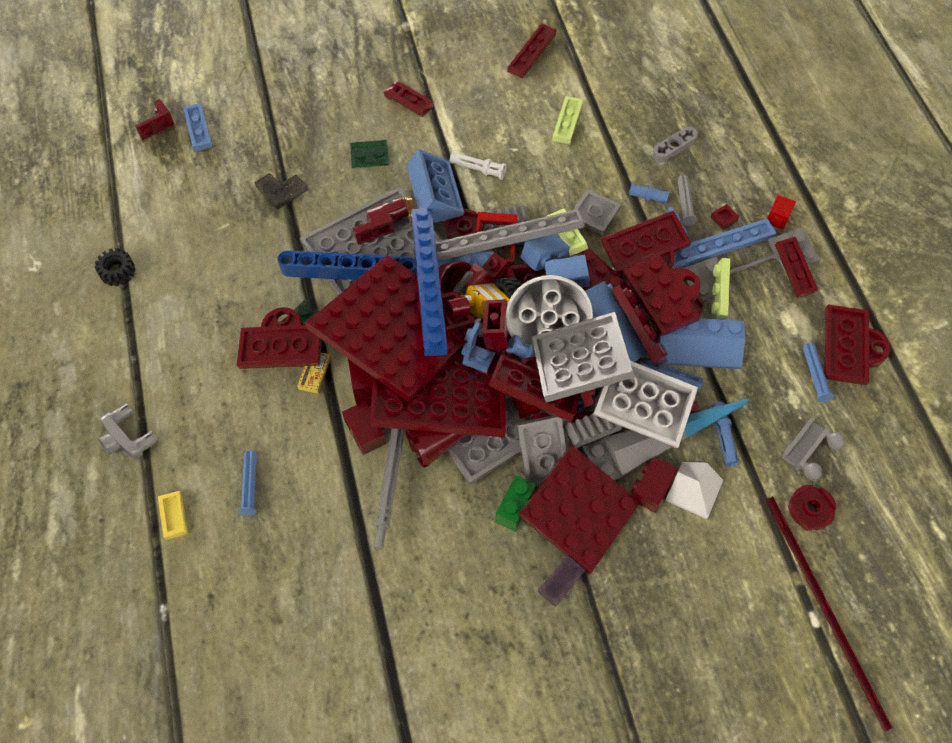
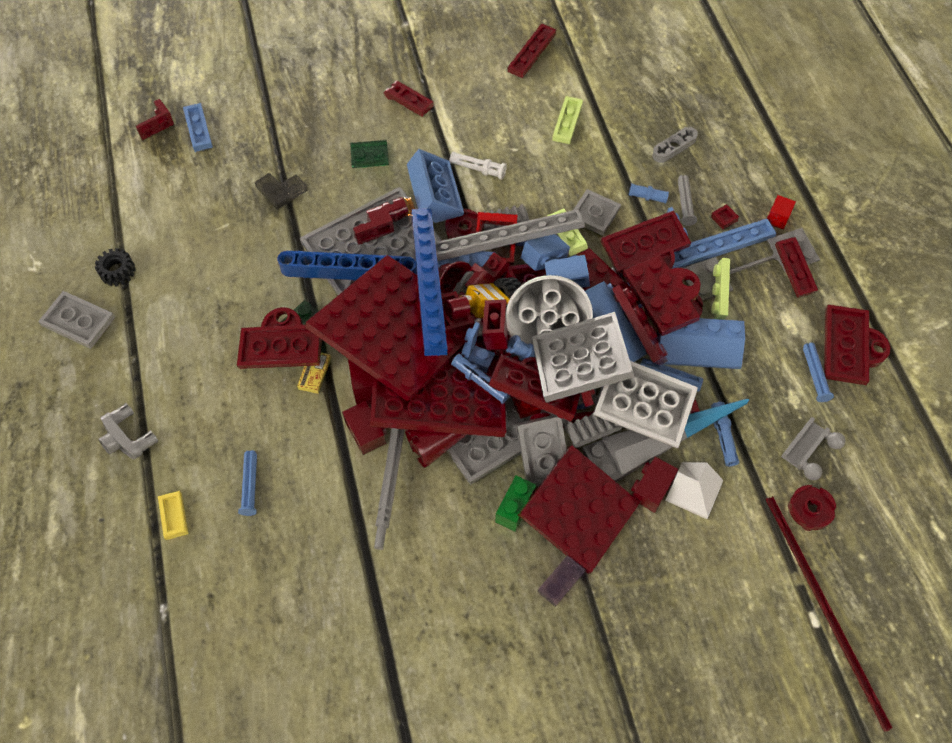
none -> light grey plate [38,291,115,349]
none -> medium blue pin [451,354,510,404]

